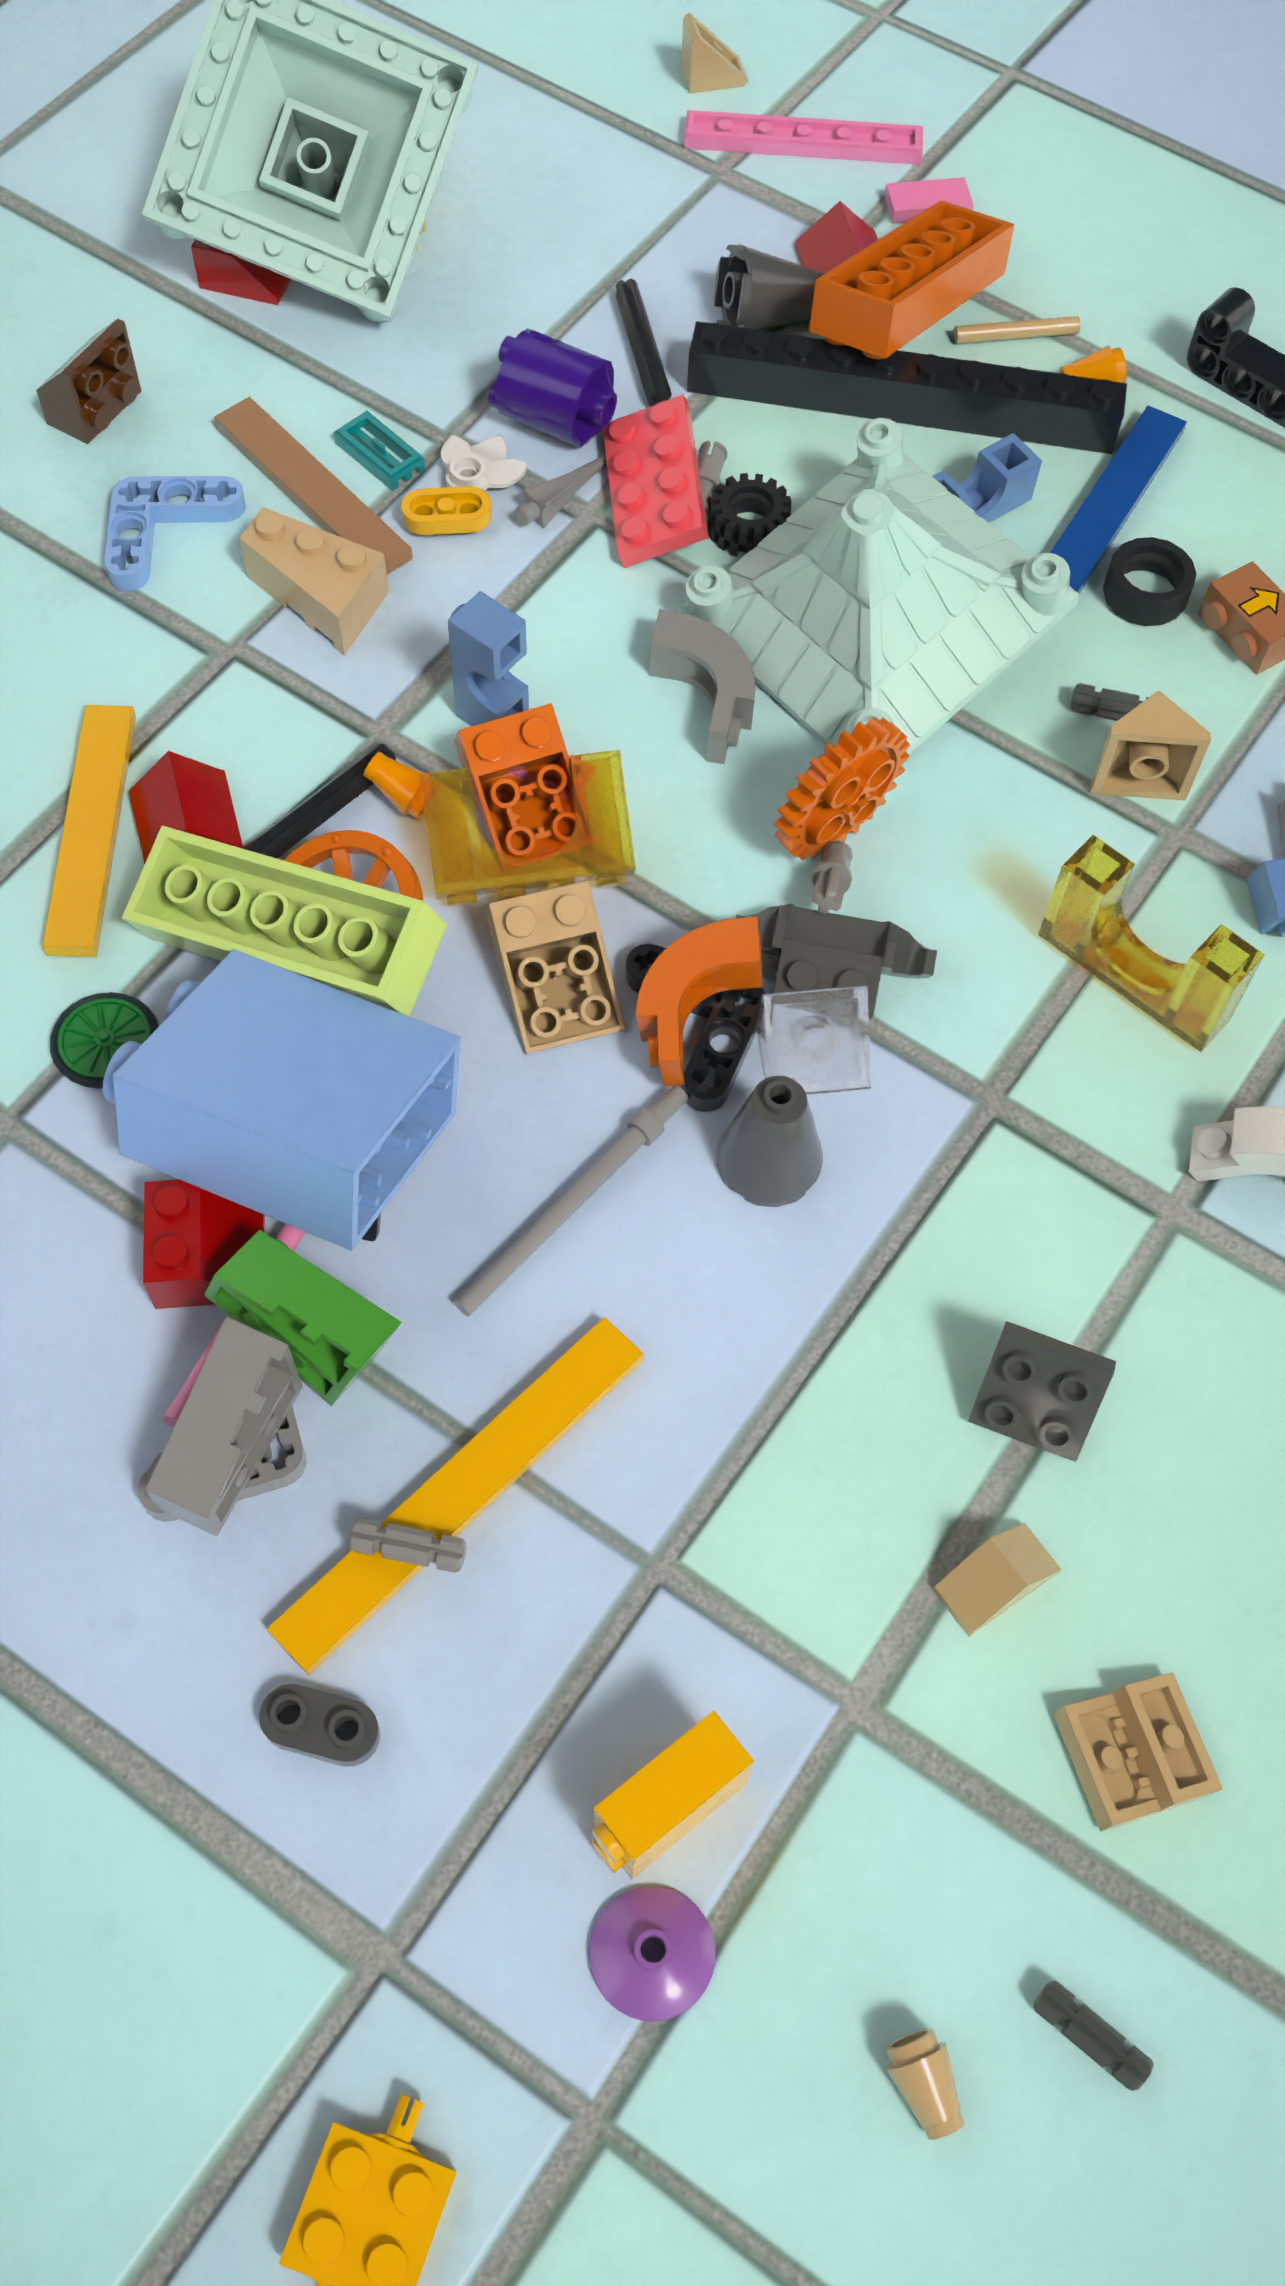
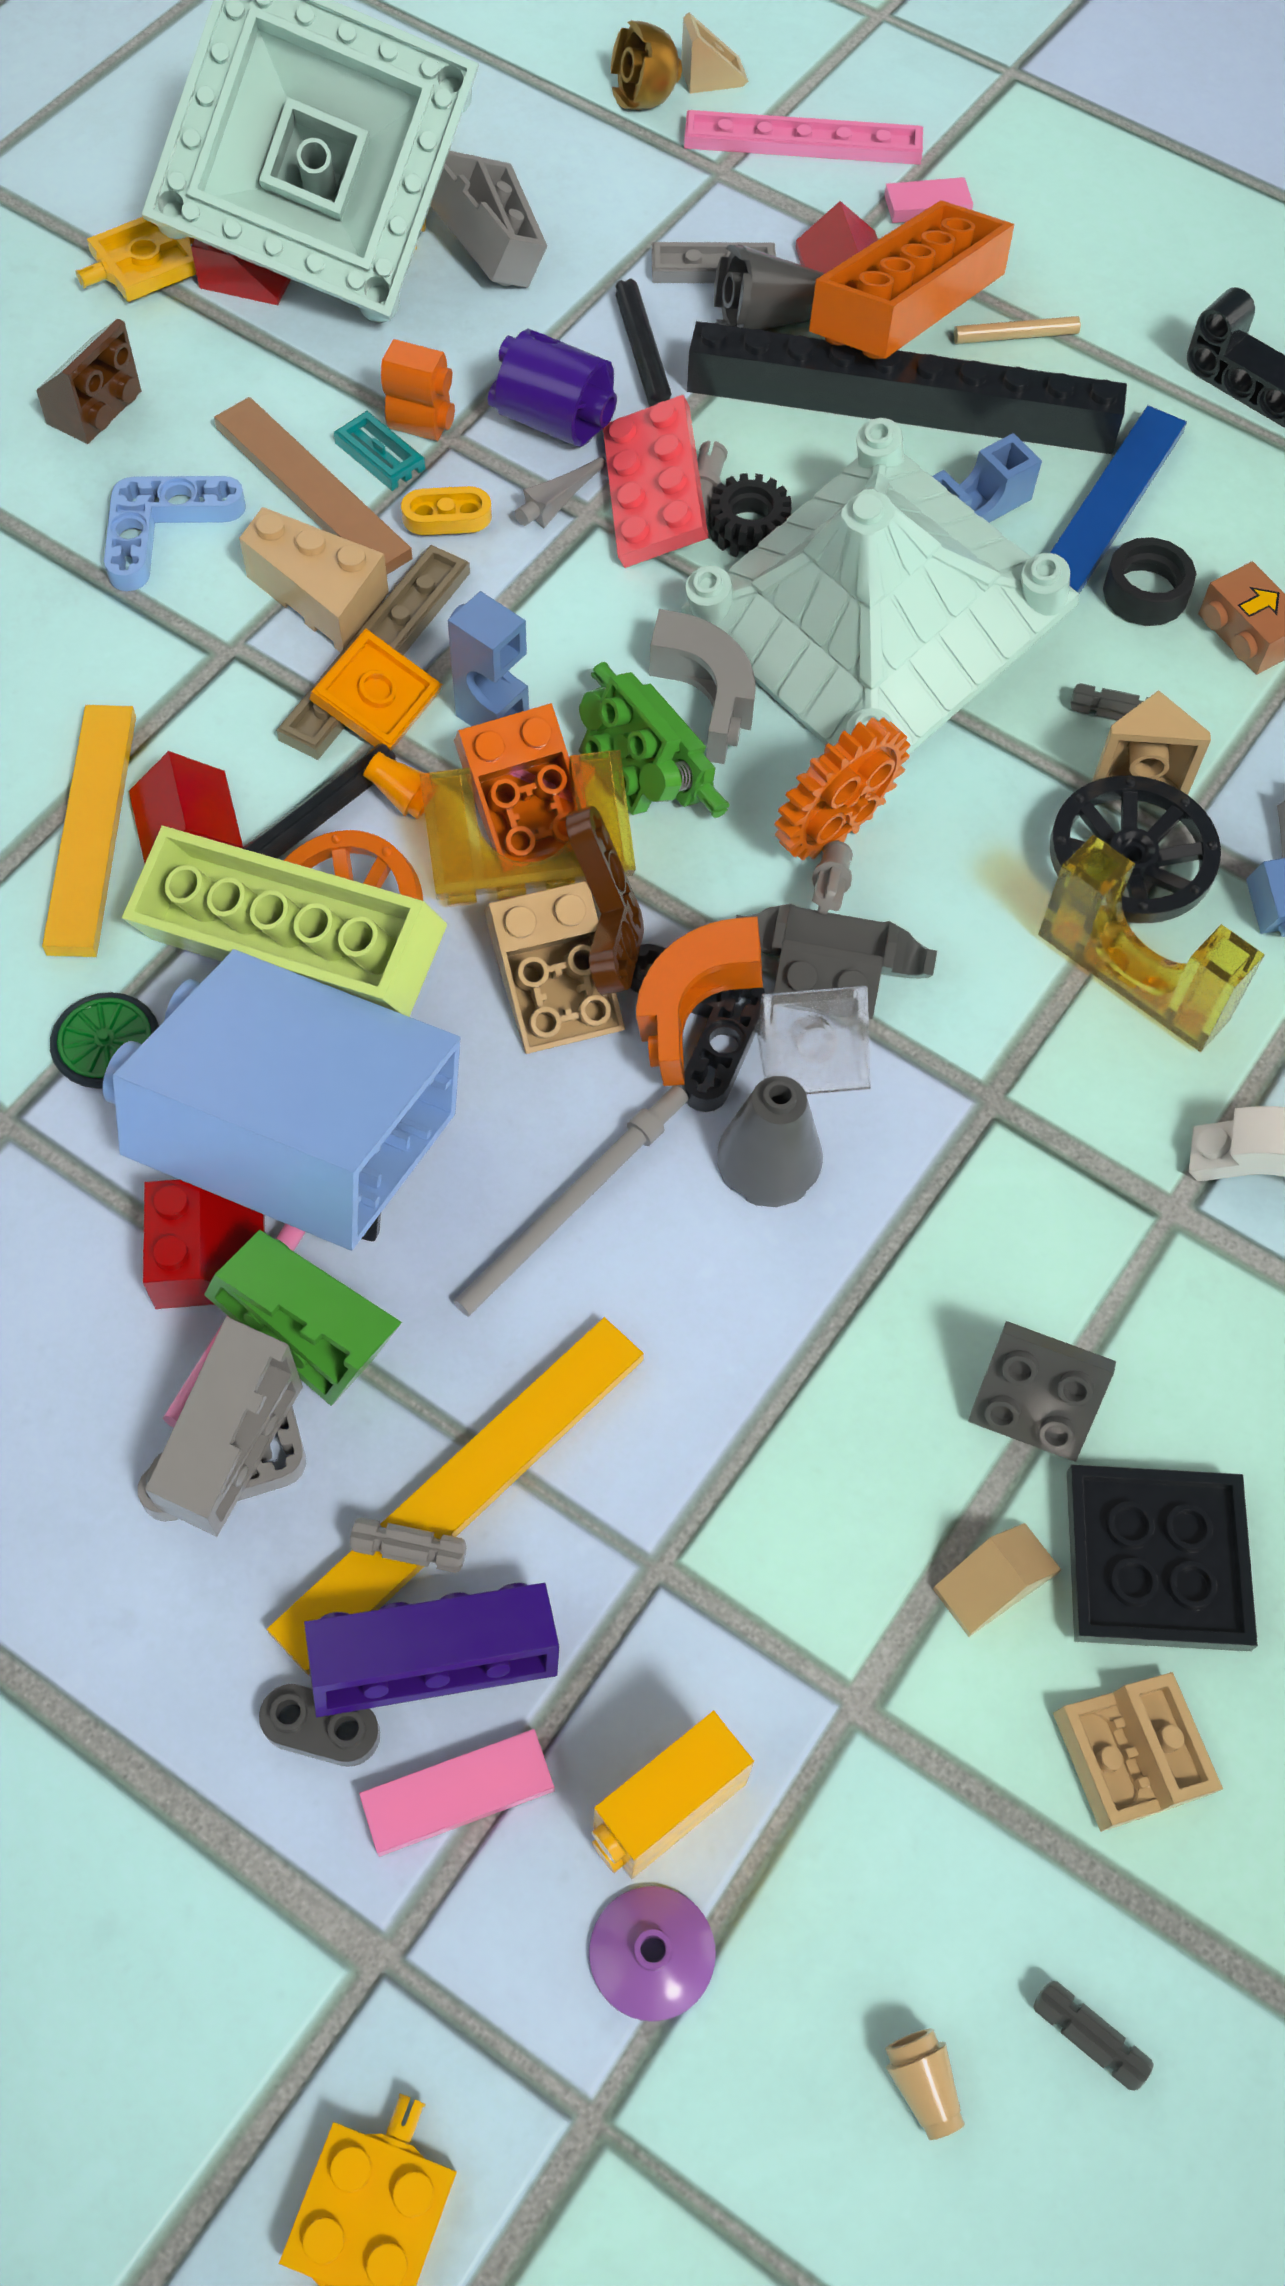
white plate [441,435,527,491] -> none
light orange cone [1060,345,1127,383] -> none
none -> yellow plate [76,217,196,302]
none -> dark tan tile [276,545,470,760]
none -> dark purple brick [304,1582,559,1718]
none -> light orange tile [309,628,443,750]
none -> bright pink tile [359,1729,555,1857]
none -> orange brick [381,339,455,441]
none -> light grey wedge [431,151,547,288]
none -> reddish brown beam [566,806,644,996]
none -> bright green piece [578,662,730,818]
none -> pearl gold cylinder [611,20,682,110]
none -> light grey tile [651,242,776,283]
none -> black wheel [1050,775,1221,923]
none -> black plate [1067,1465,1258,1652]

